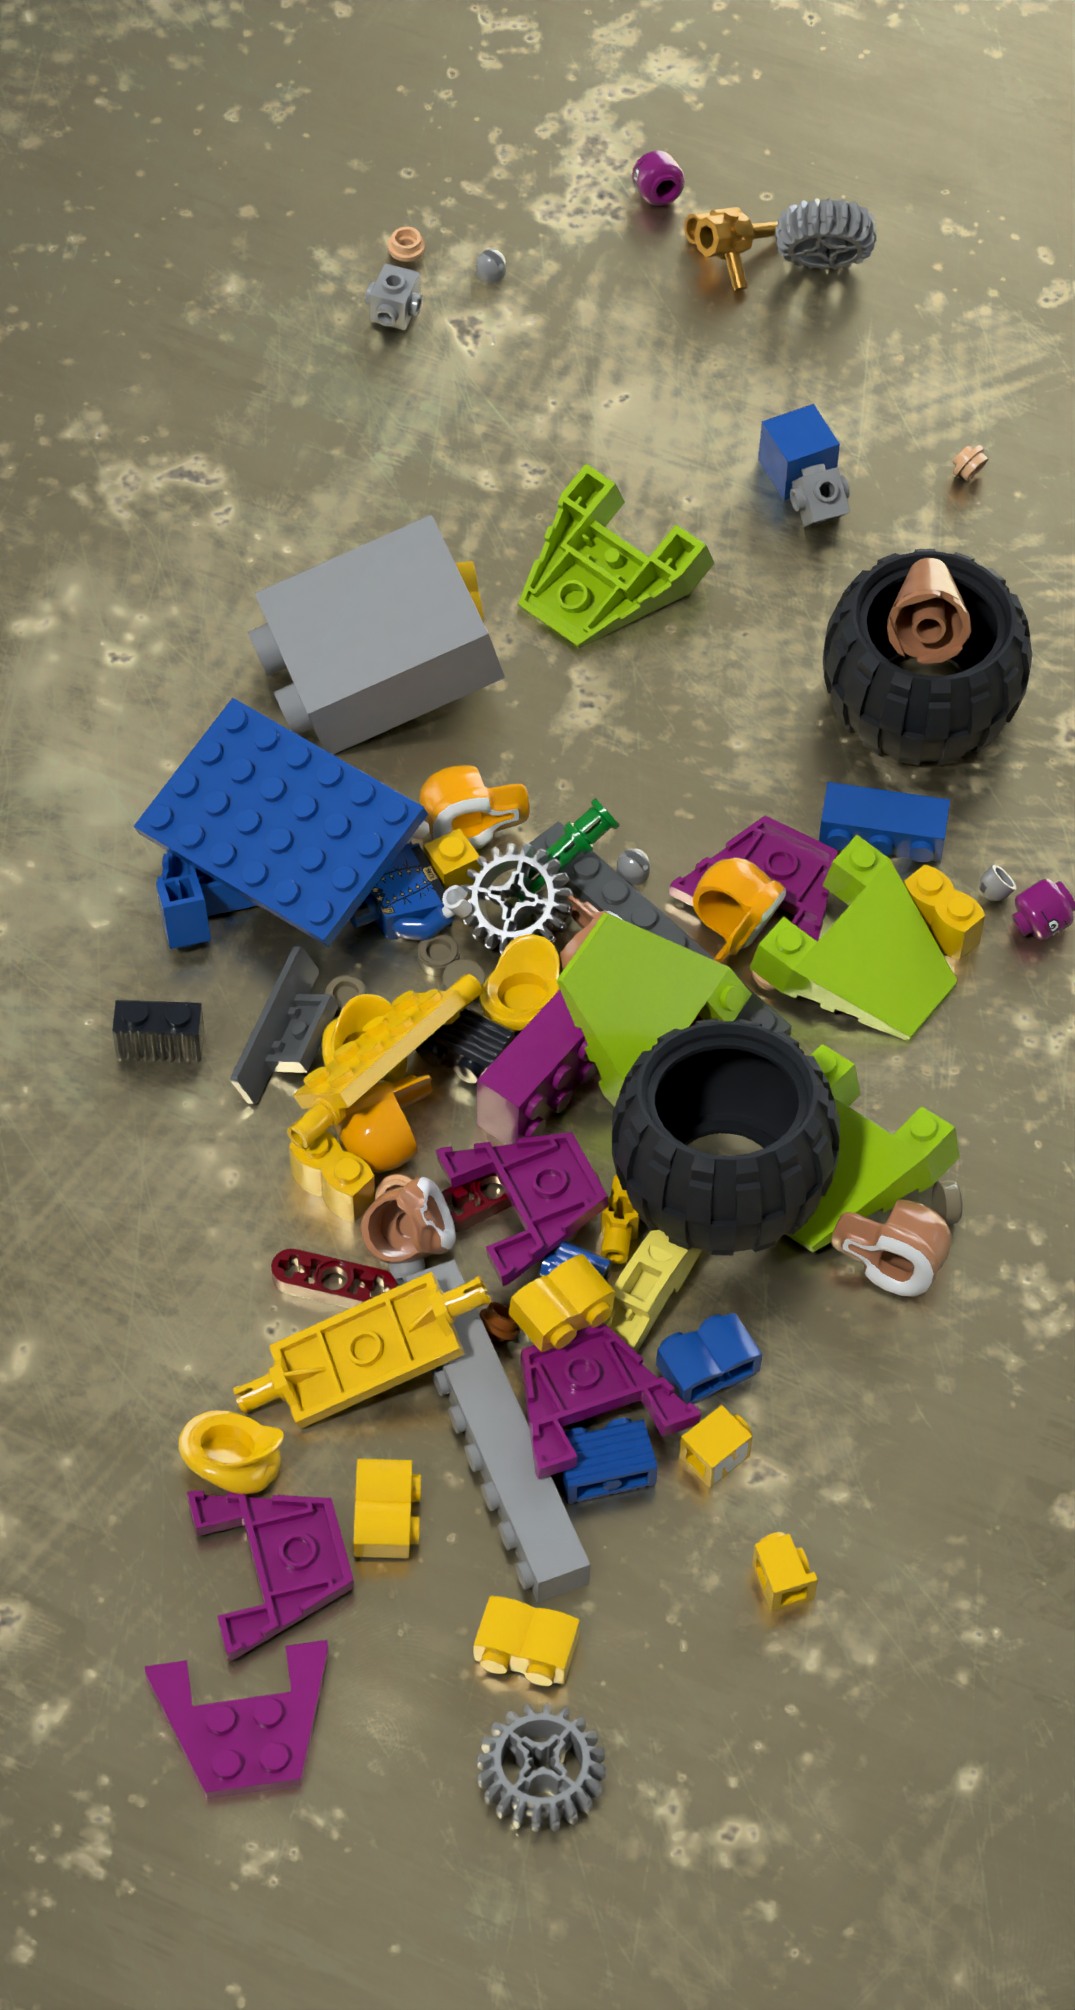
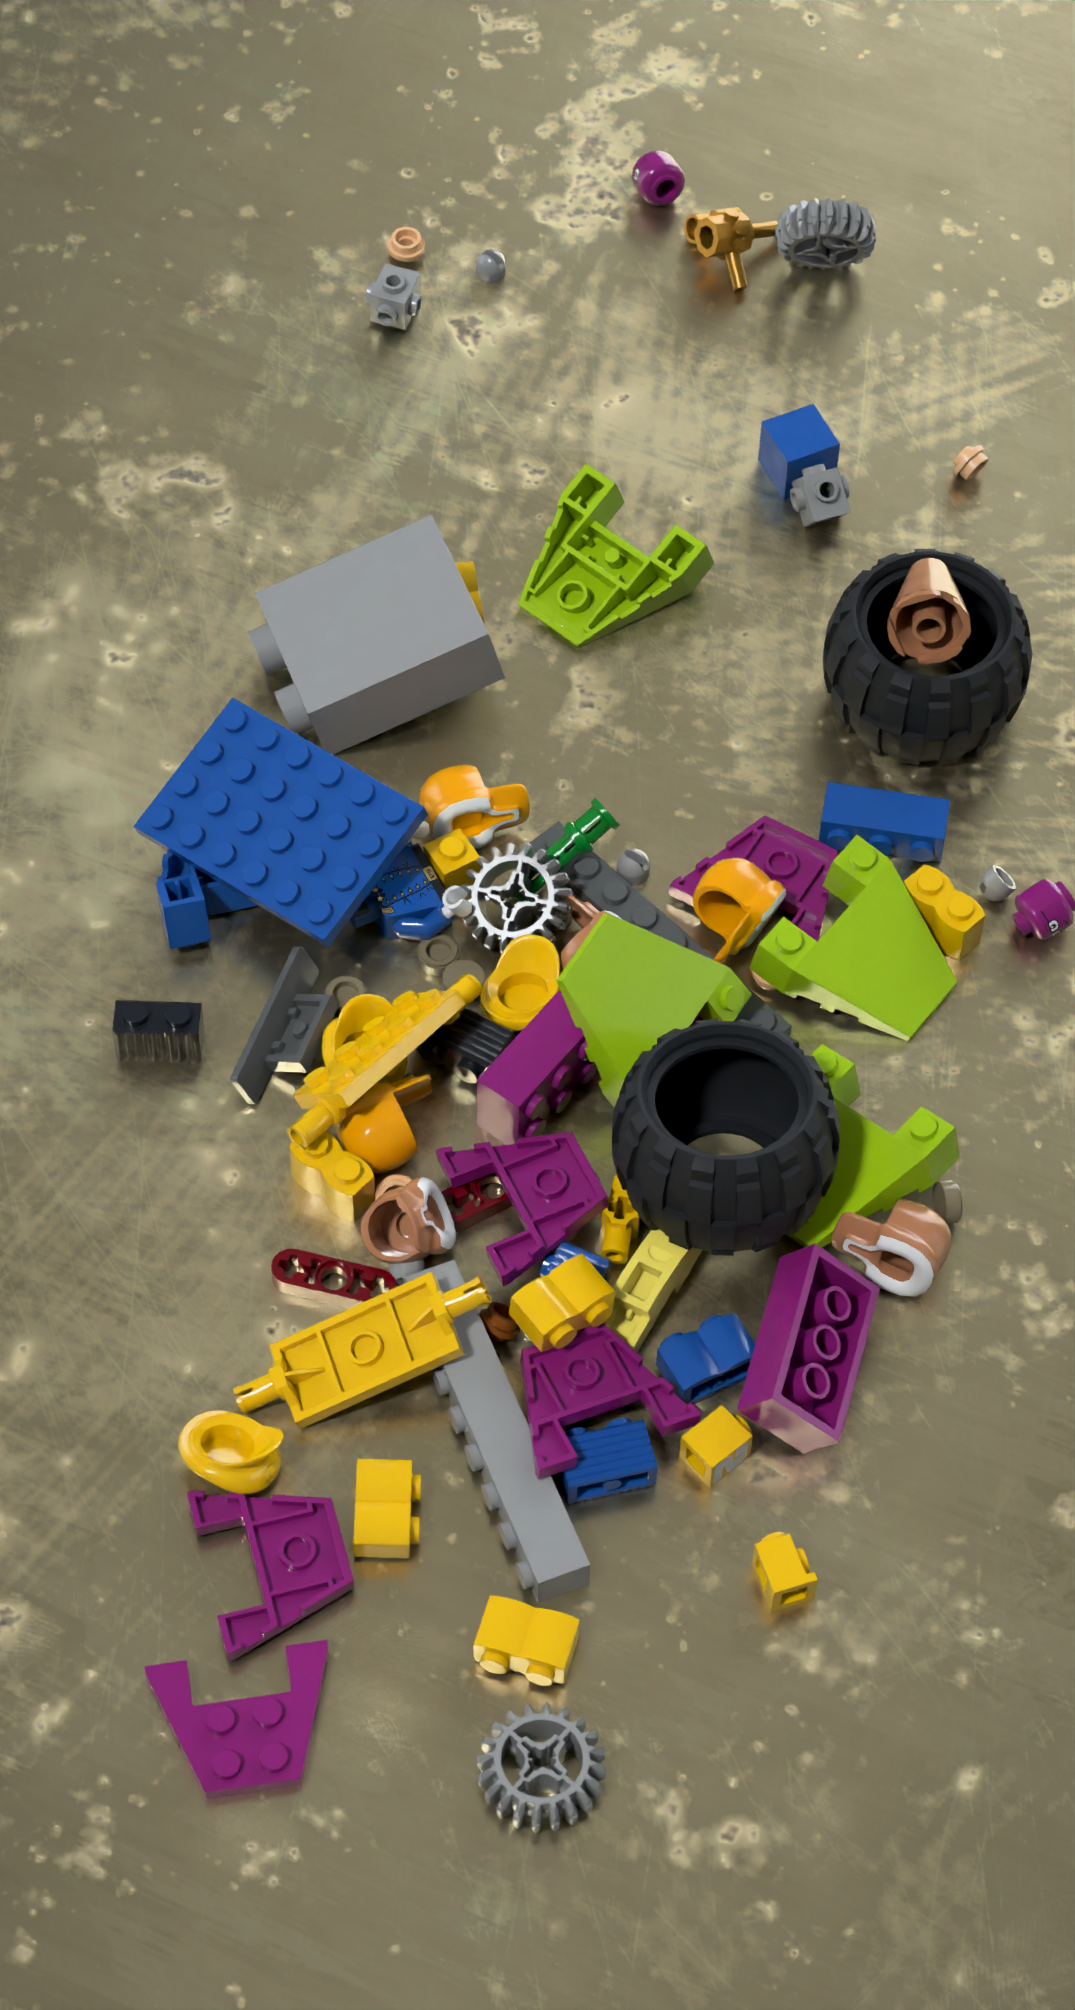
none -> magenta brick [737,1244,880,1454]

